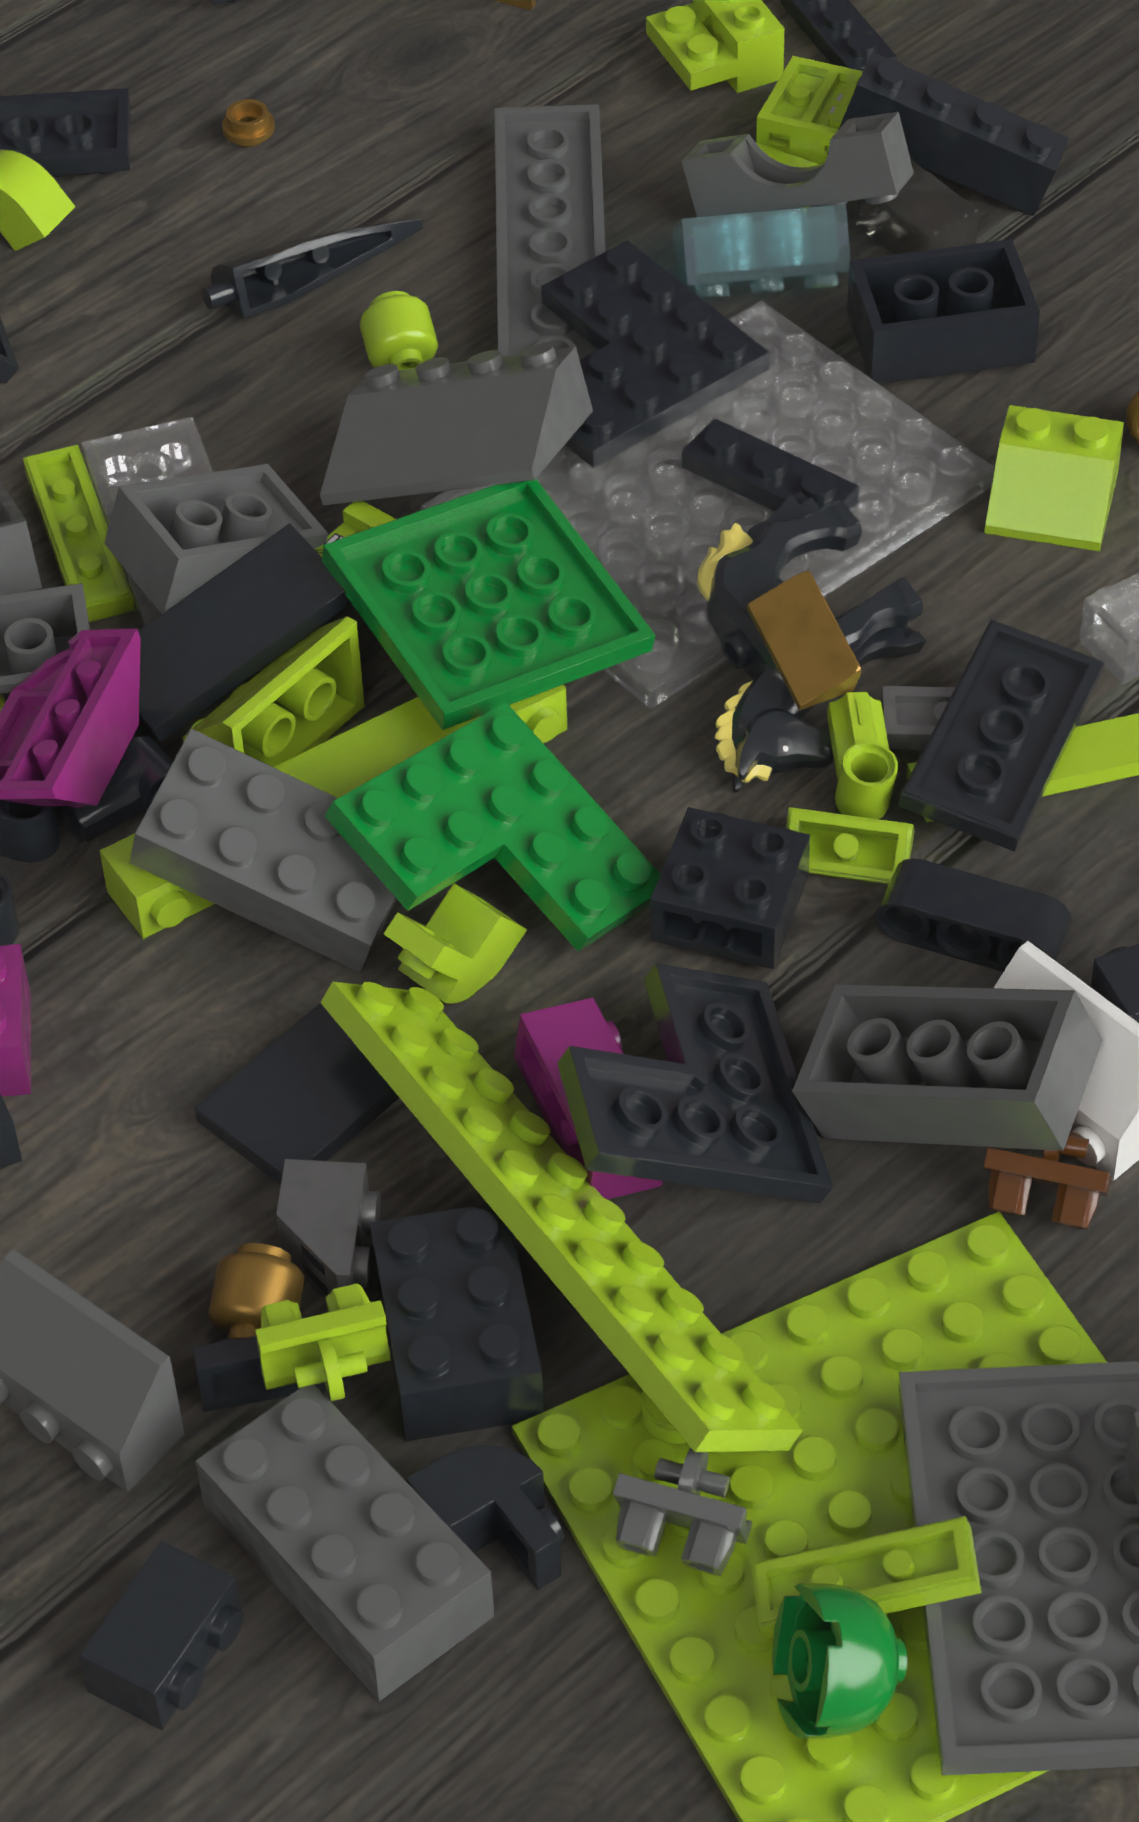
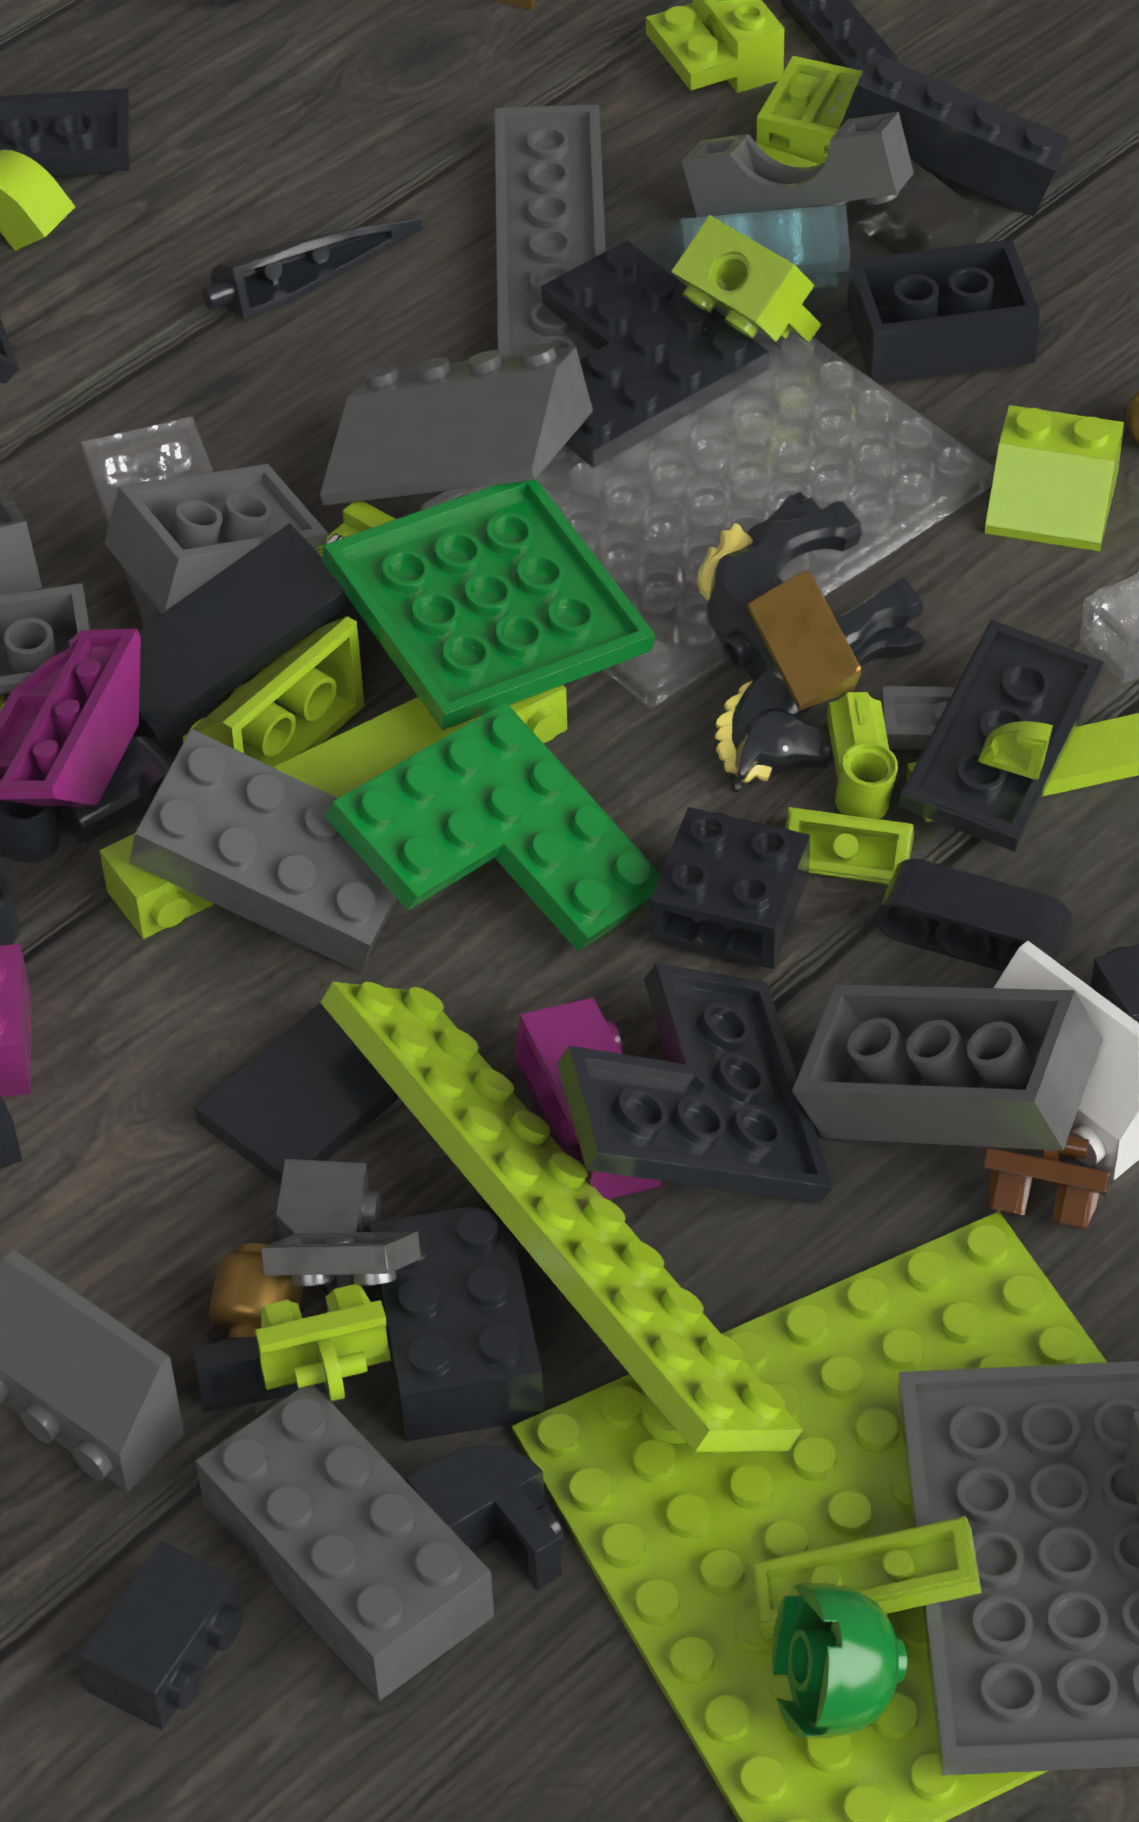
lime tile [23,445,135,622] -> none
pearl gold plate [222,99,275,147] -> none
lime head [360,291,438,370] -> none
lime brick [384,883,527,1004] -> none
dark grey hips [613,1448,752,1576] -> none
black plate [682,418,859,512] -> none
none -> flat silver plate [261,1231,421,1286]
none -> lime brick [671,215,822,343]
none -> lime tile [978,721,1053,780]

